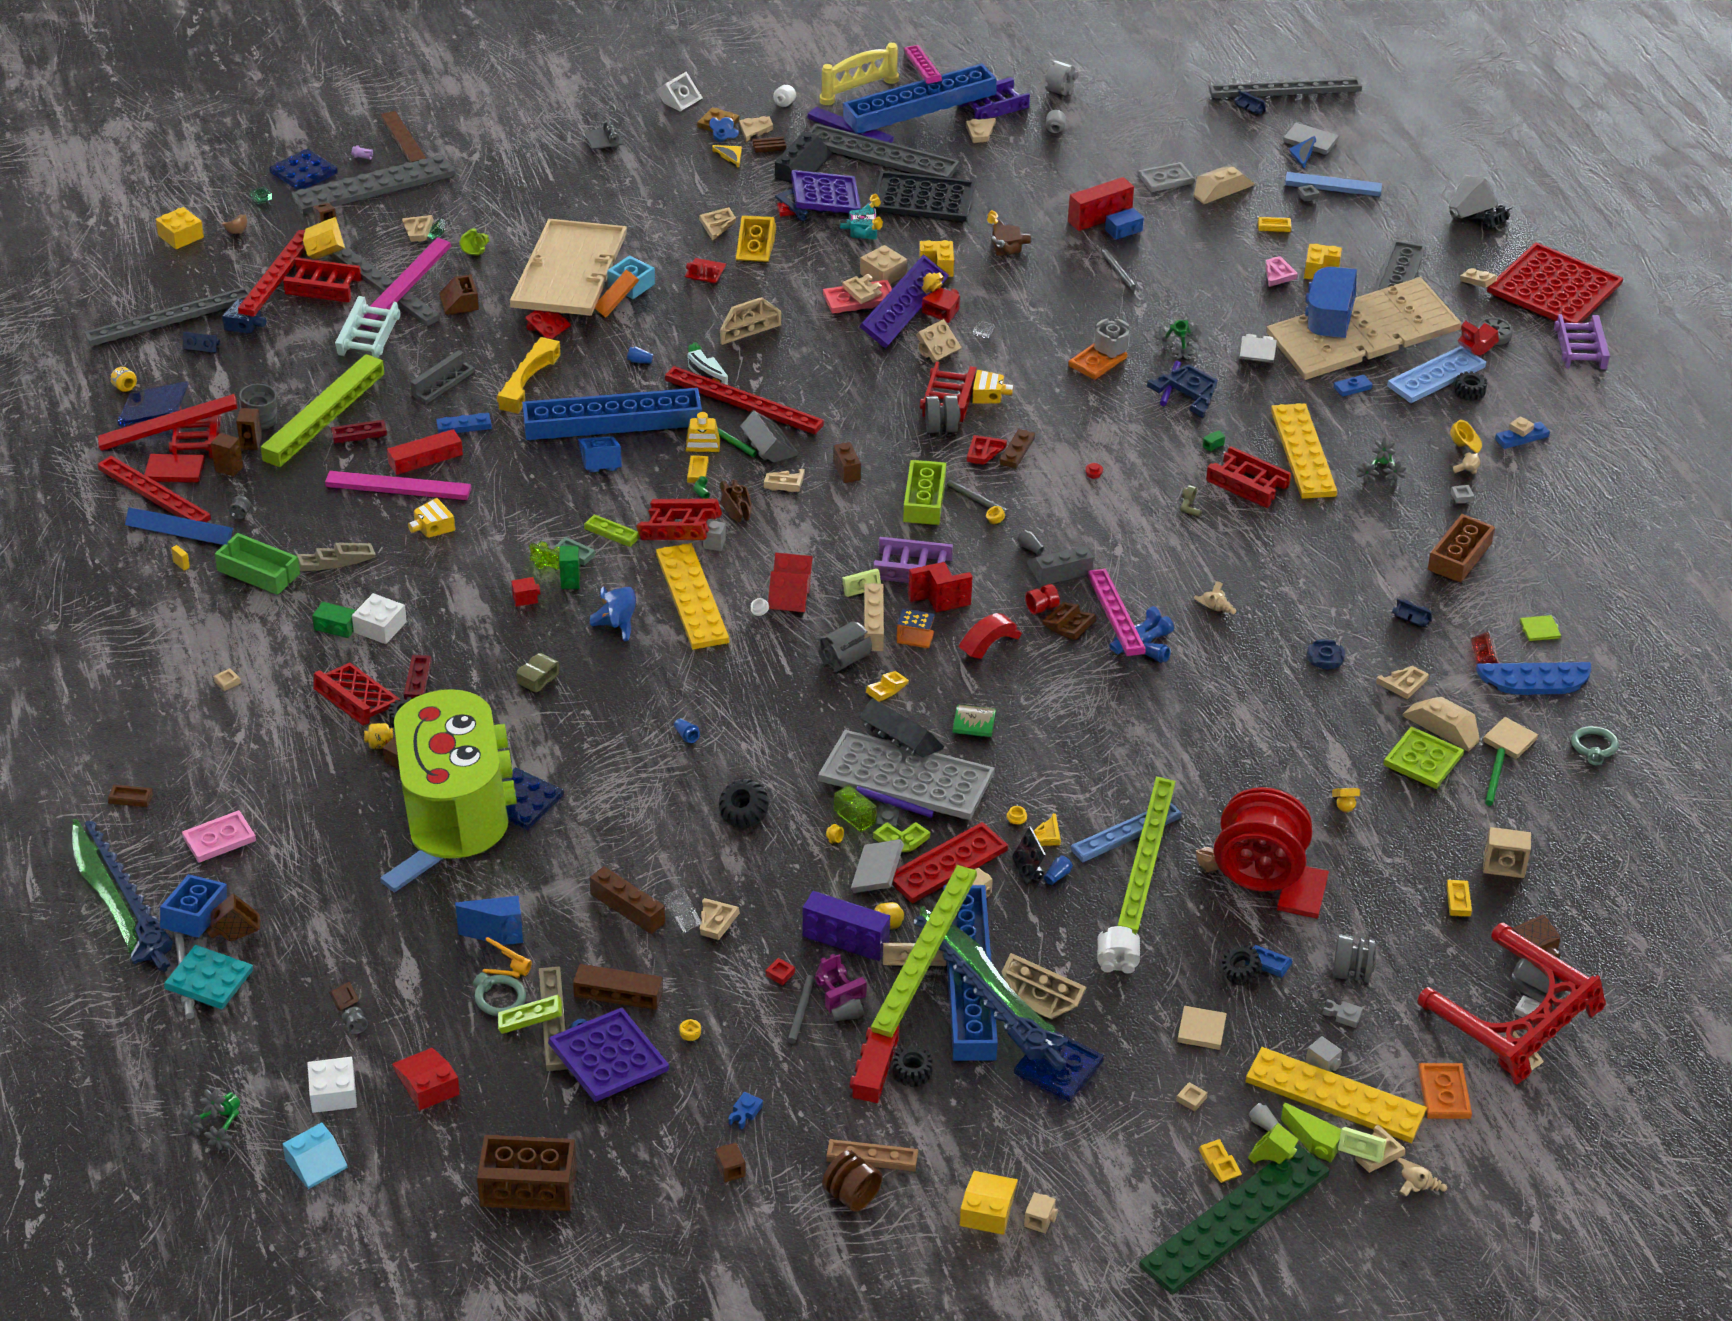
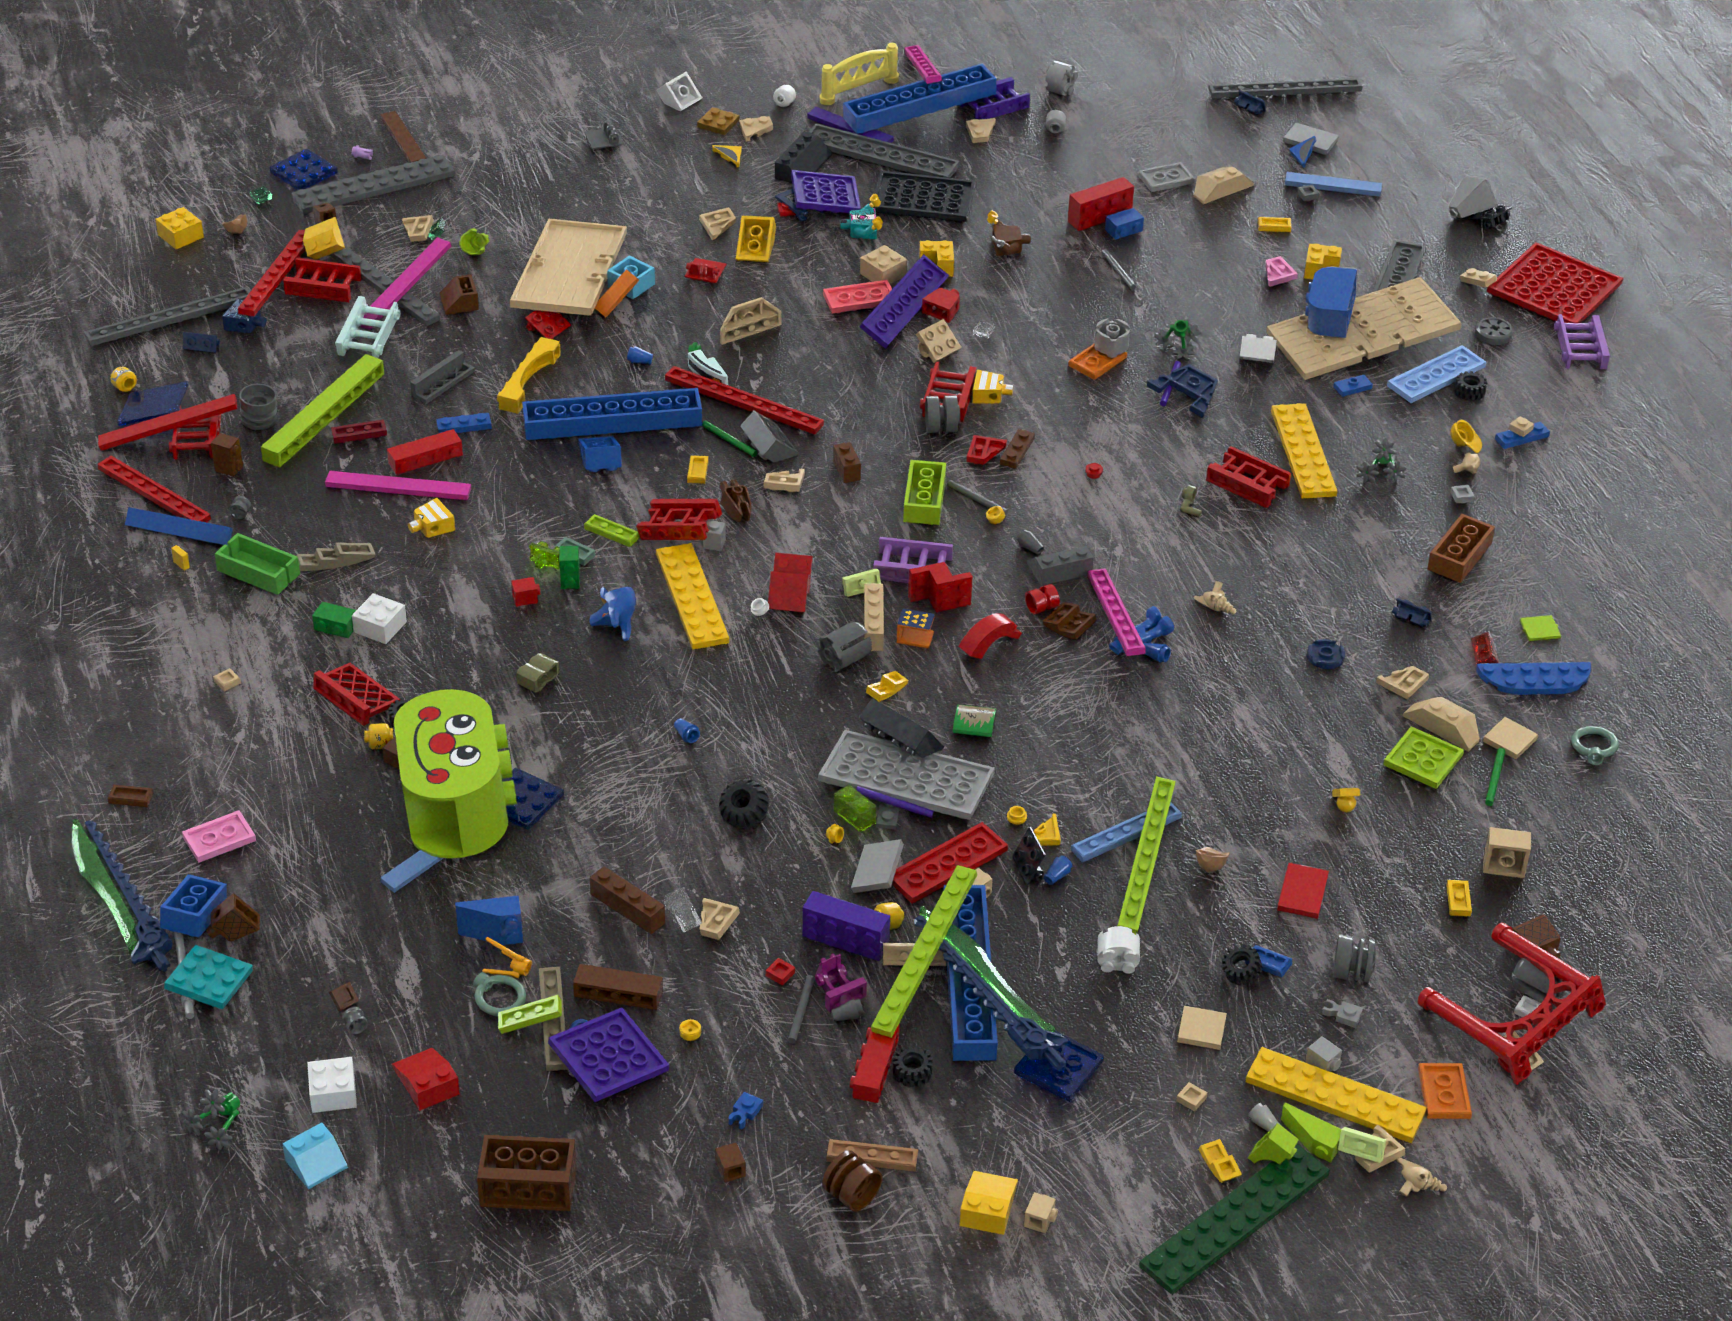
red tile [144,454,205,483] -> none
reddish brown brick [236,408,262,450] -> none
dark red plate [404,655,432,700] -> none
yellow torso [686,412,720,452] -> none
green arm [694,476,710,499] -> none
blue plate [709,117,739,142] -> none
reddish brown tile [753,137,786,153] -> none
tan plate [842,274,882,304] -> none
lime plate [873,822,931,852] -> none
yellow plate [922,272,944,294] -> none
tan wedge [1002,953,1087,1019] -> none
green piece [1202,430,1225,451] -> none
red wheel [1213,787,1313,891] -> none
red arch [1458,320,1499,355] -> none

